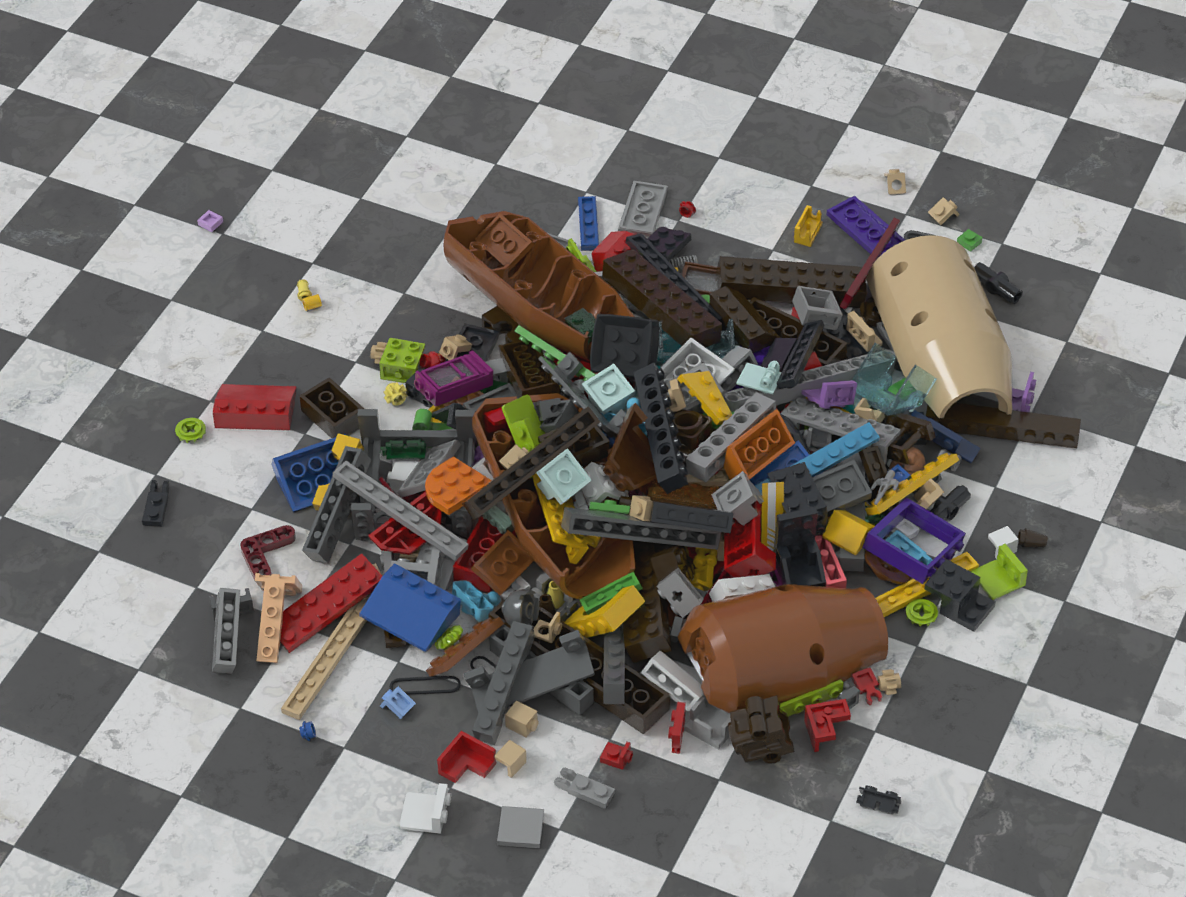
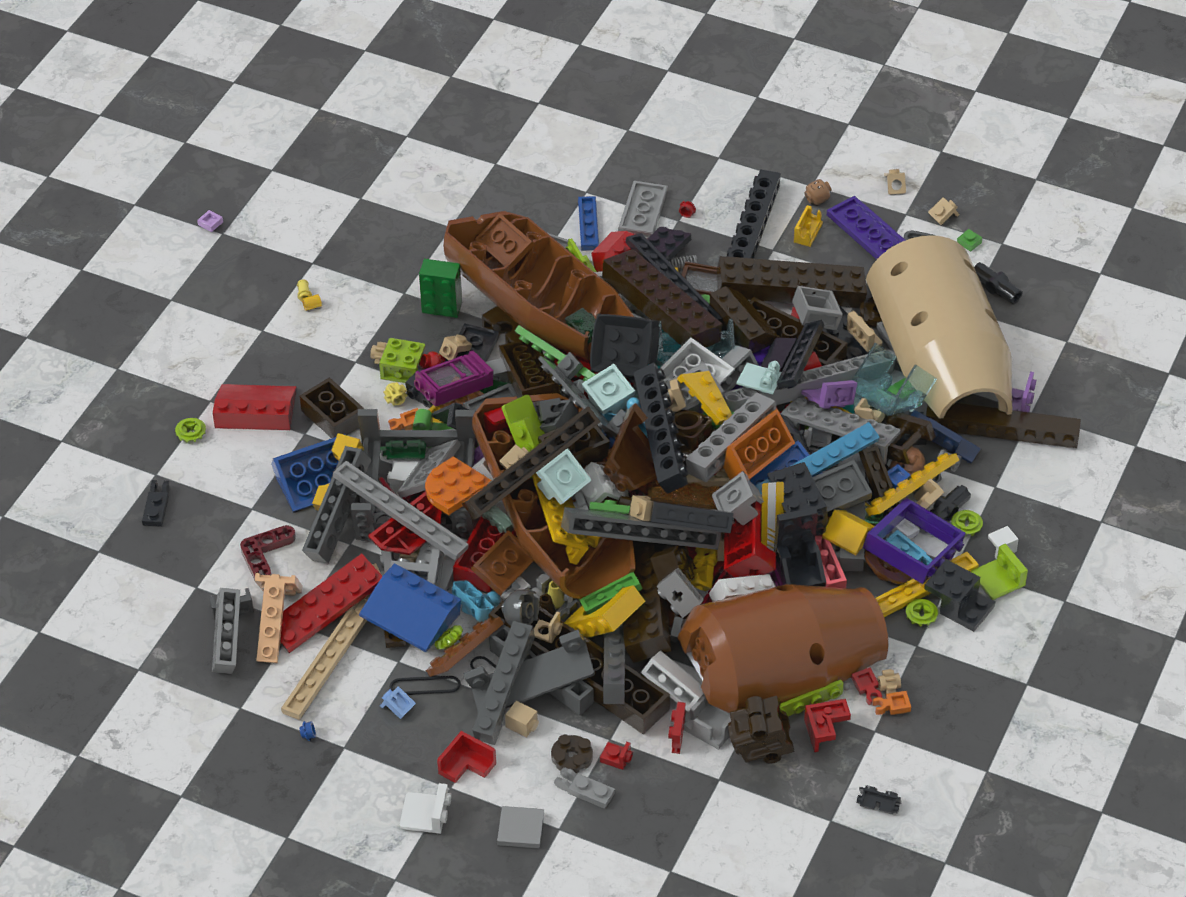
tan panel [495,740,526,778] -> none
dark grey plate [839,686,860,709] -> none
dark red tile [840,217,900,310] -> none
light grey piece [871,470,899,505] -> none
dark brown cone [1017,528,1048,547] -> none
none -> orange plate [388,408,418,430]
none -> green brick [419,259,462,318]
none -> dark brown plate [551,734,593,773]
none -> black brick [727,169,781,259]
none -> medium nougat head [804,179,832,205]
none -> orange plate [873,691,911,715]
none -> lime gear [951,510,983,536]

